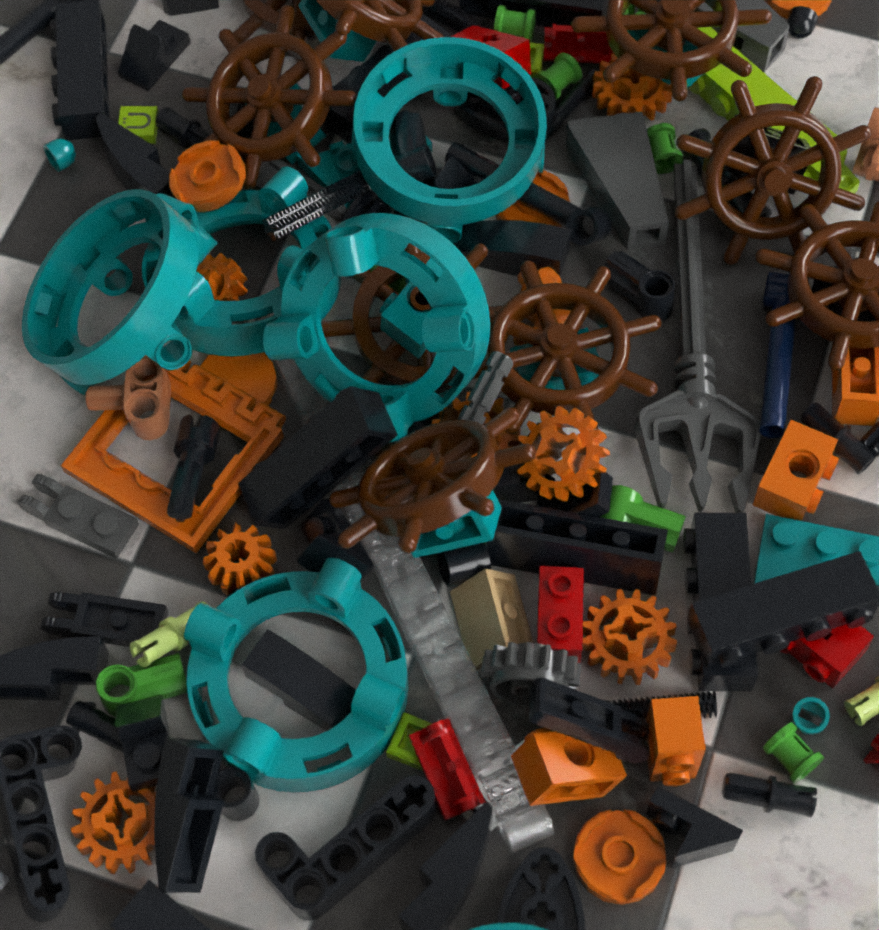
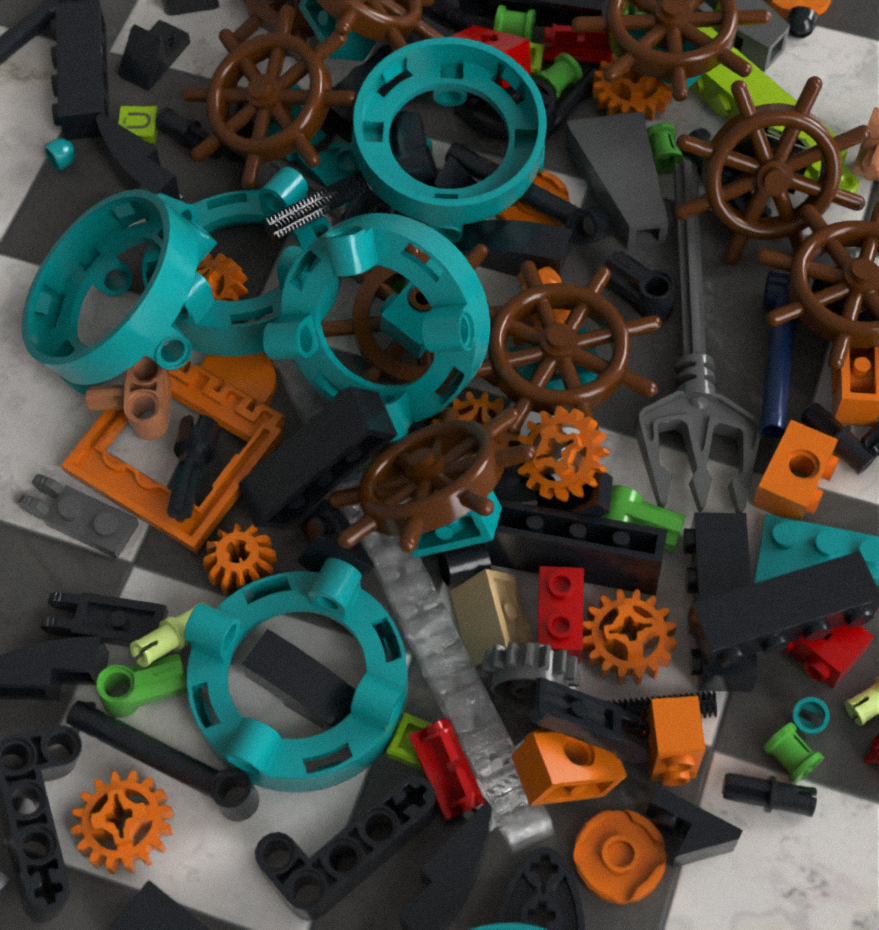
black slope [115,695,170,792] -> none
black slope [154,737,224,893] -> none
orange tile [169,140,246,212] -> none
dark grey axle [458,351,513,424] -> none

